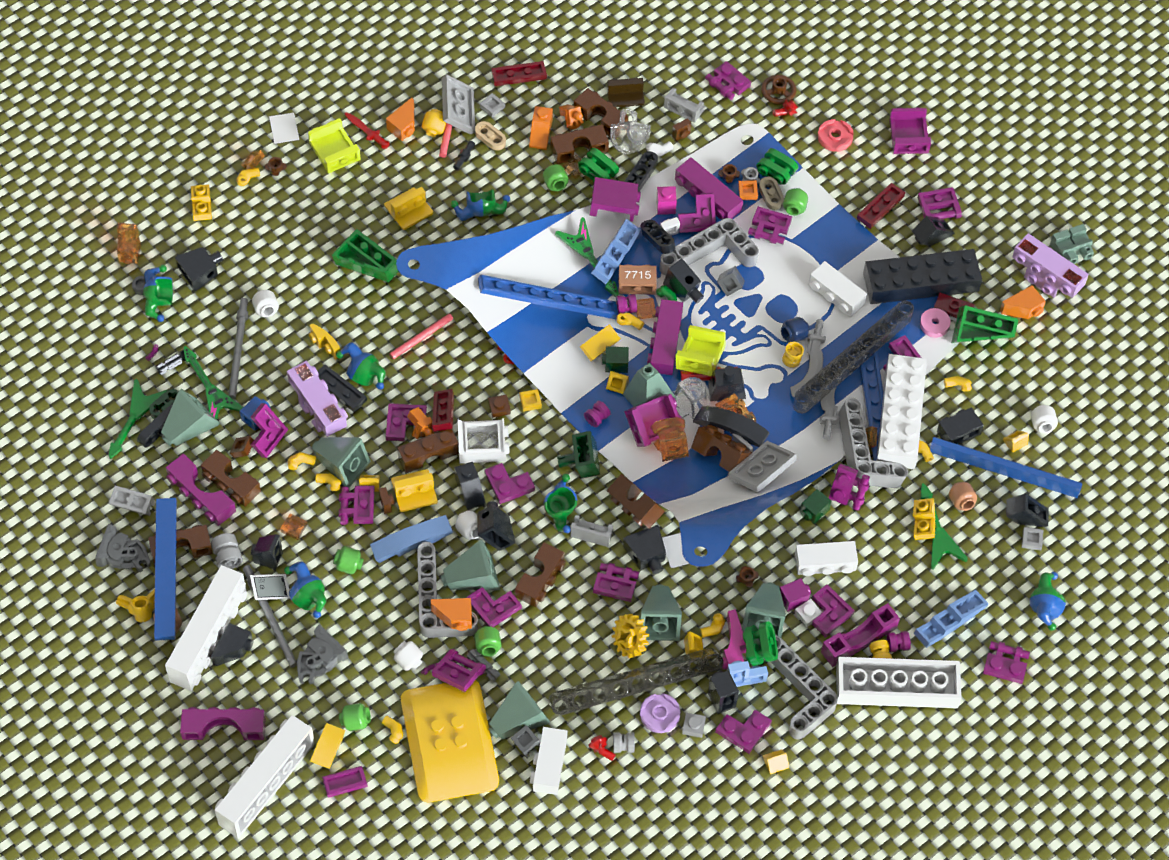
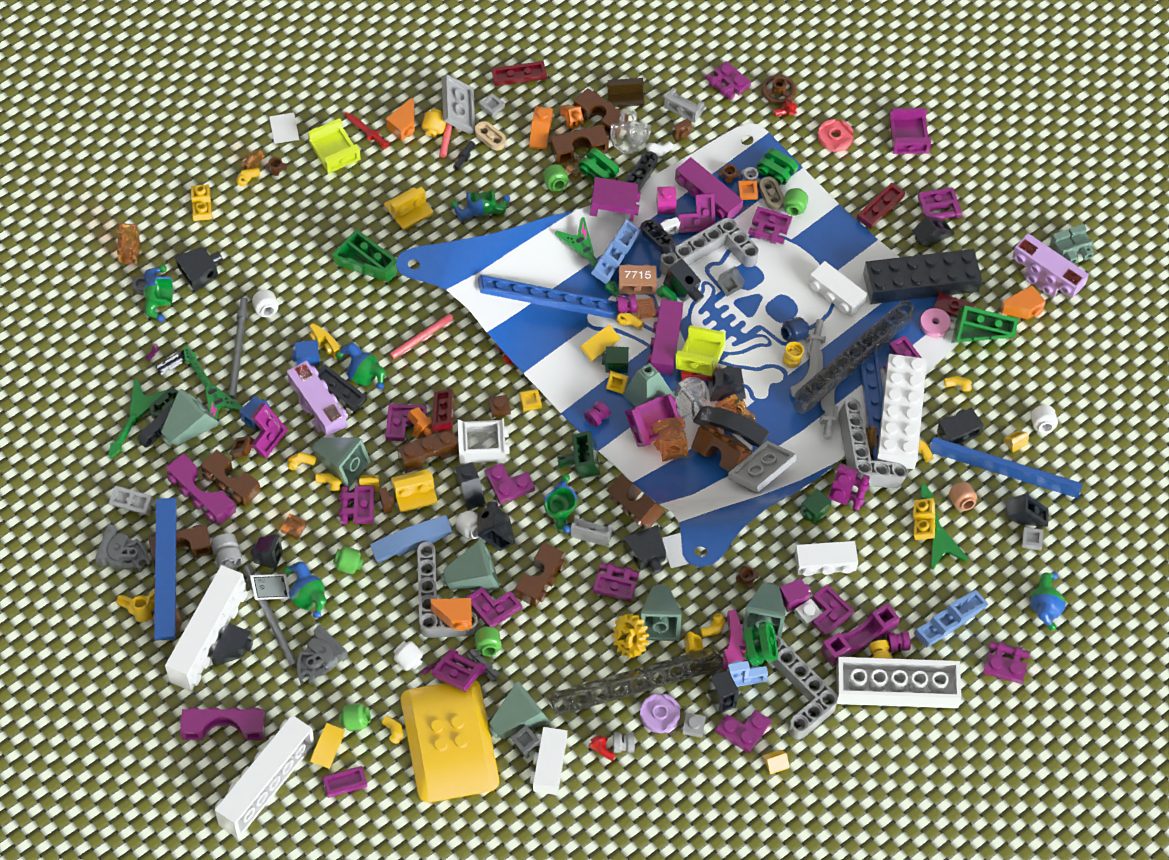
none -> blue brick [292,340,320,367]

